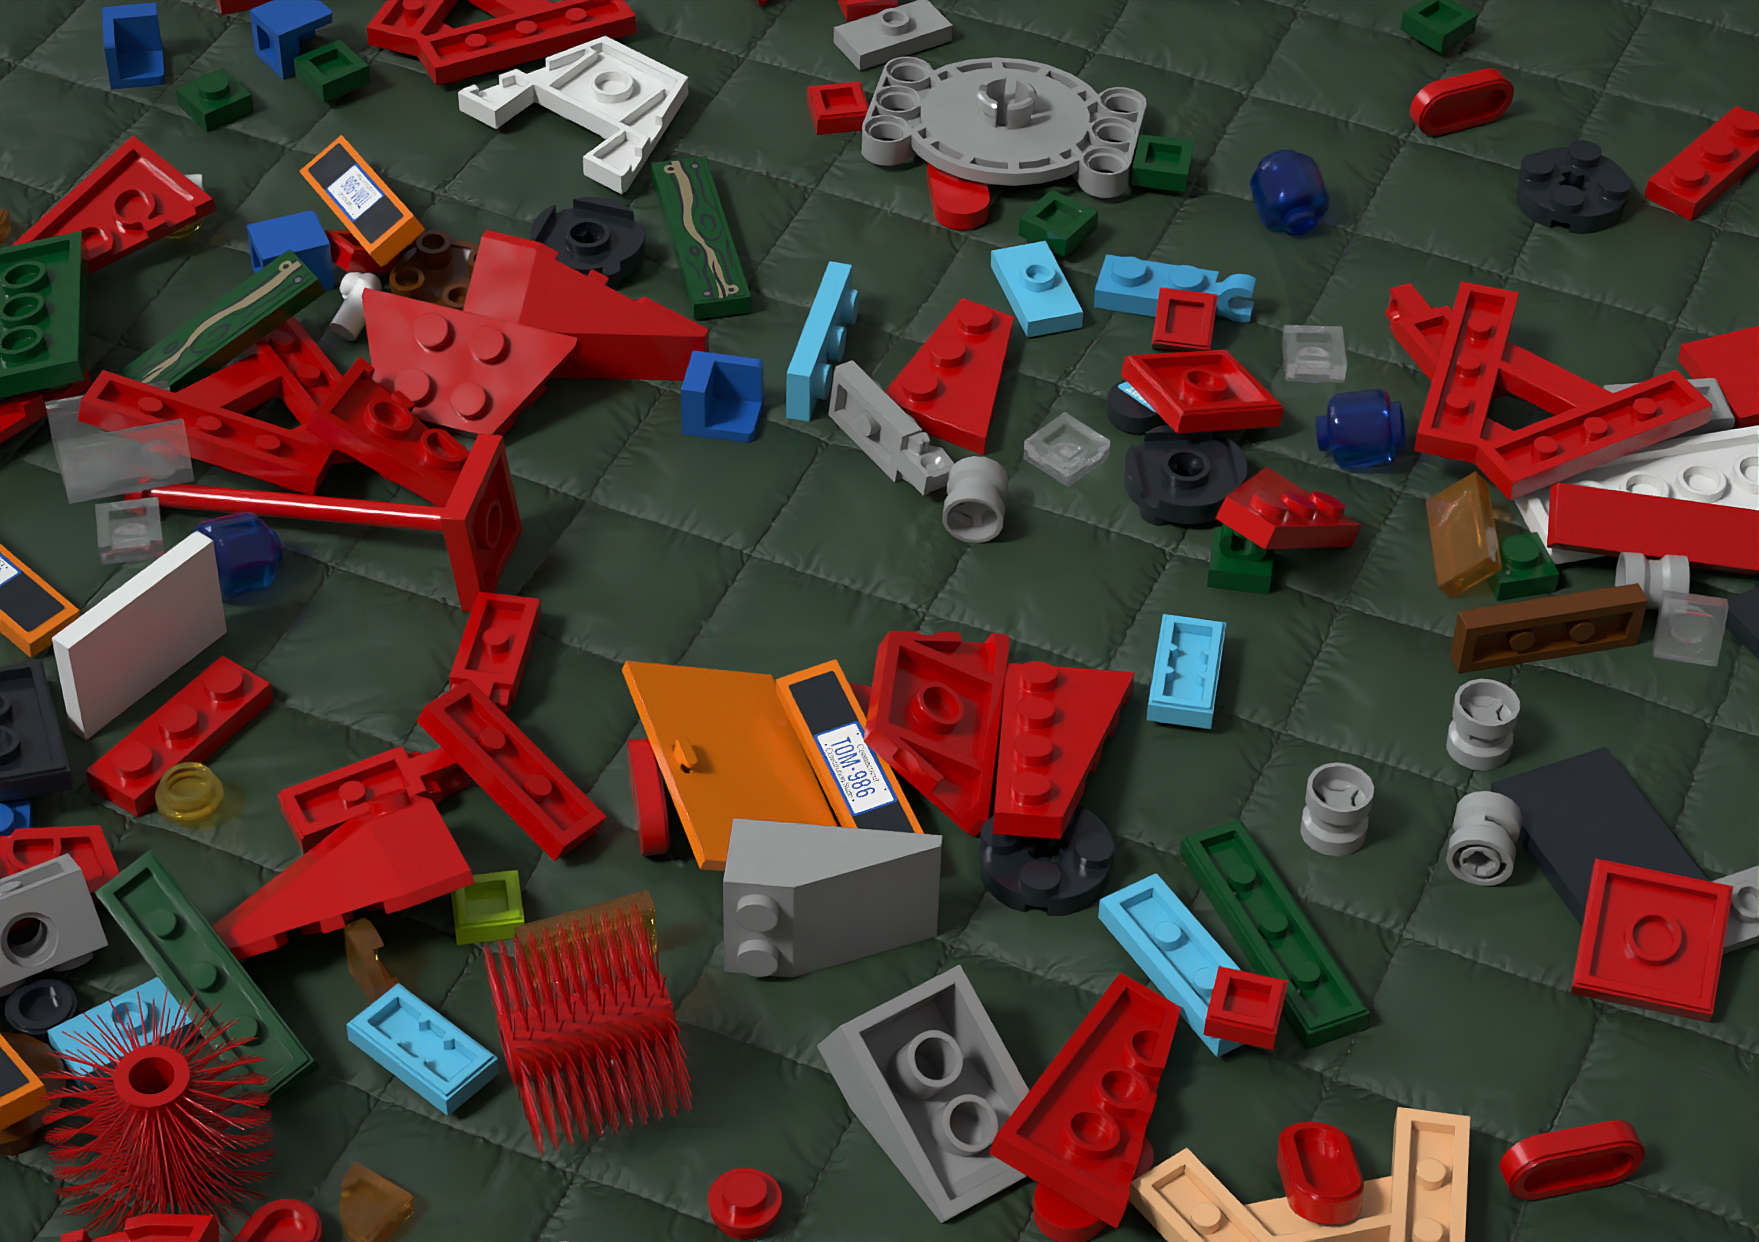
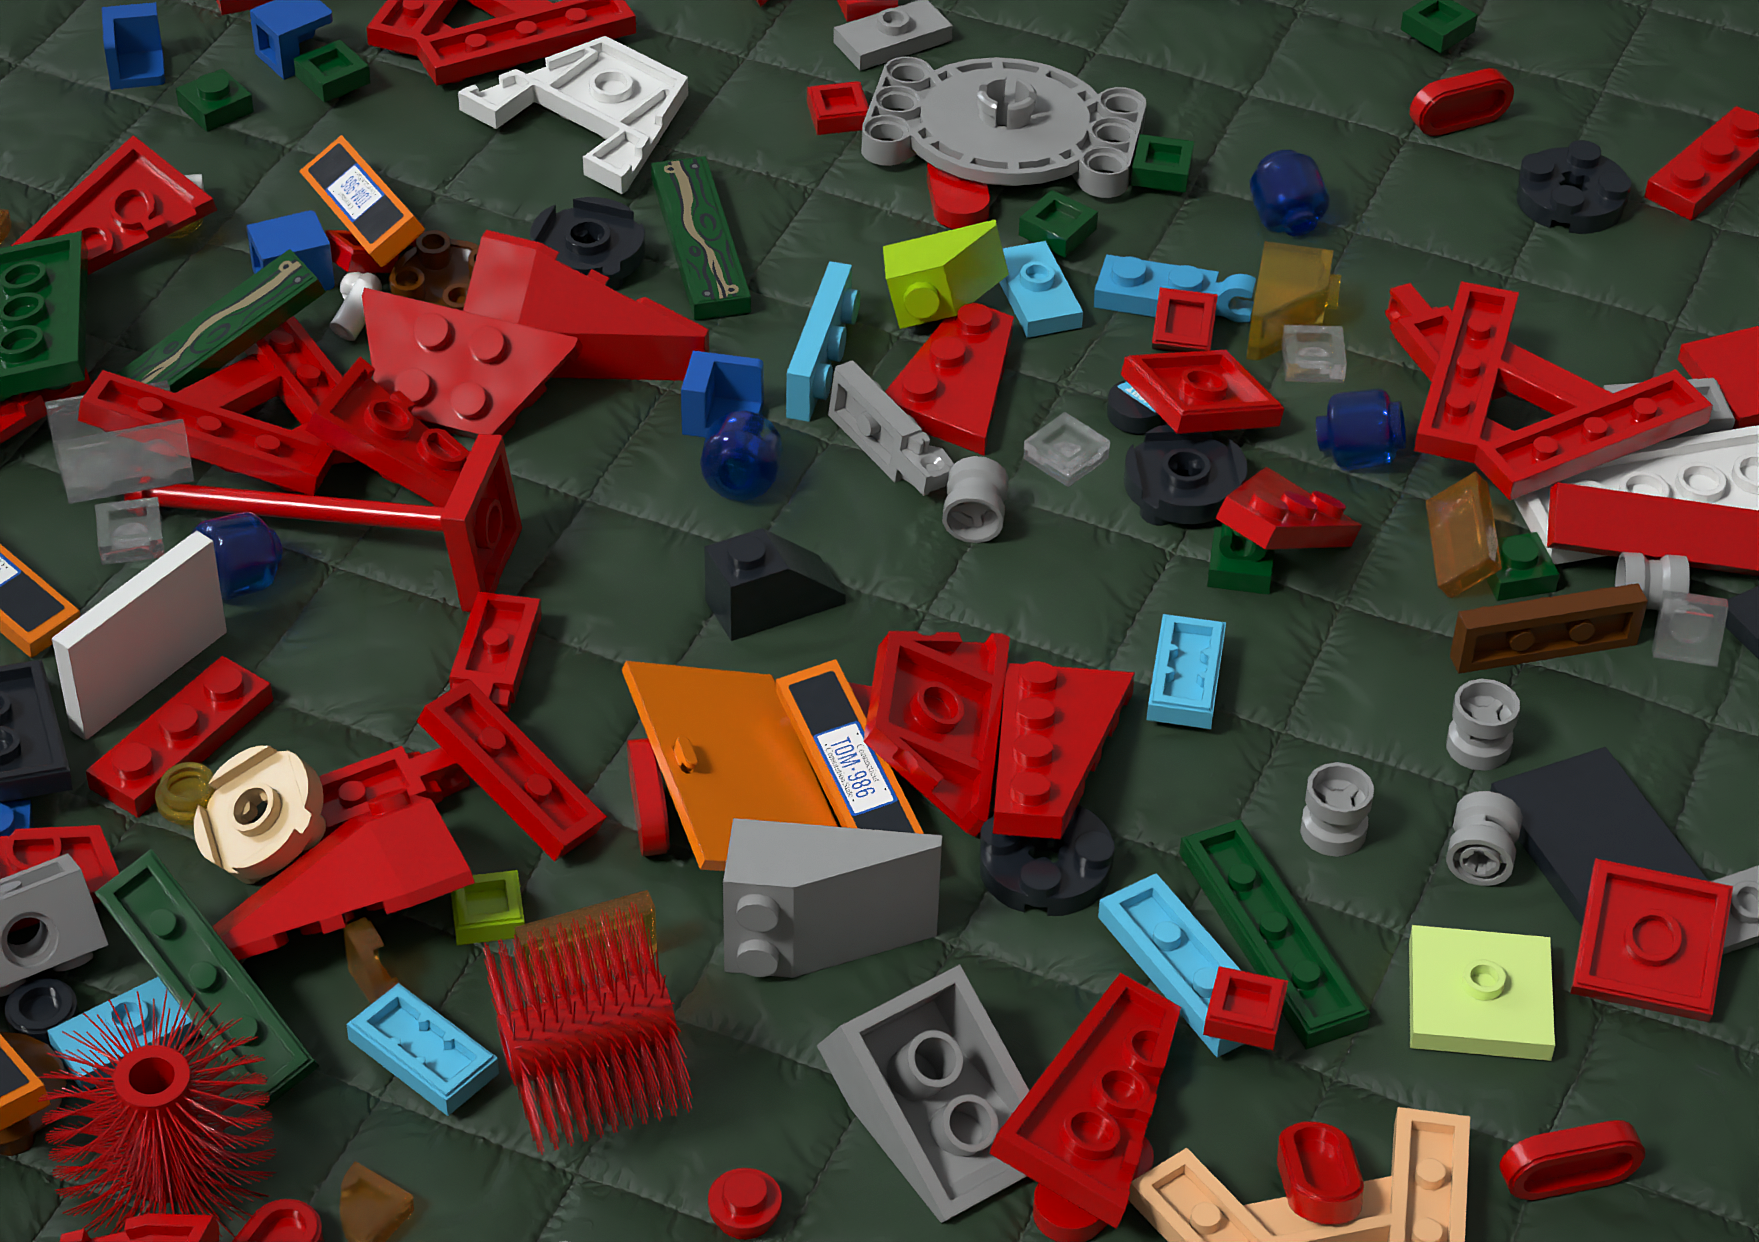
none -> tan plate [194,746,326,884]
none -> clear blue head [700,410,783,501]
none -> black slope [704,528,846,641]
none -> lime slope [883,220,1009,329]
none -> clear yellow slope [1246,241,1342,361]
none -> yellowish green plate [1409,925,1555,1061]

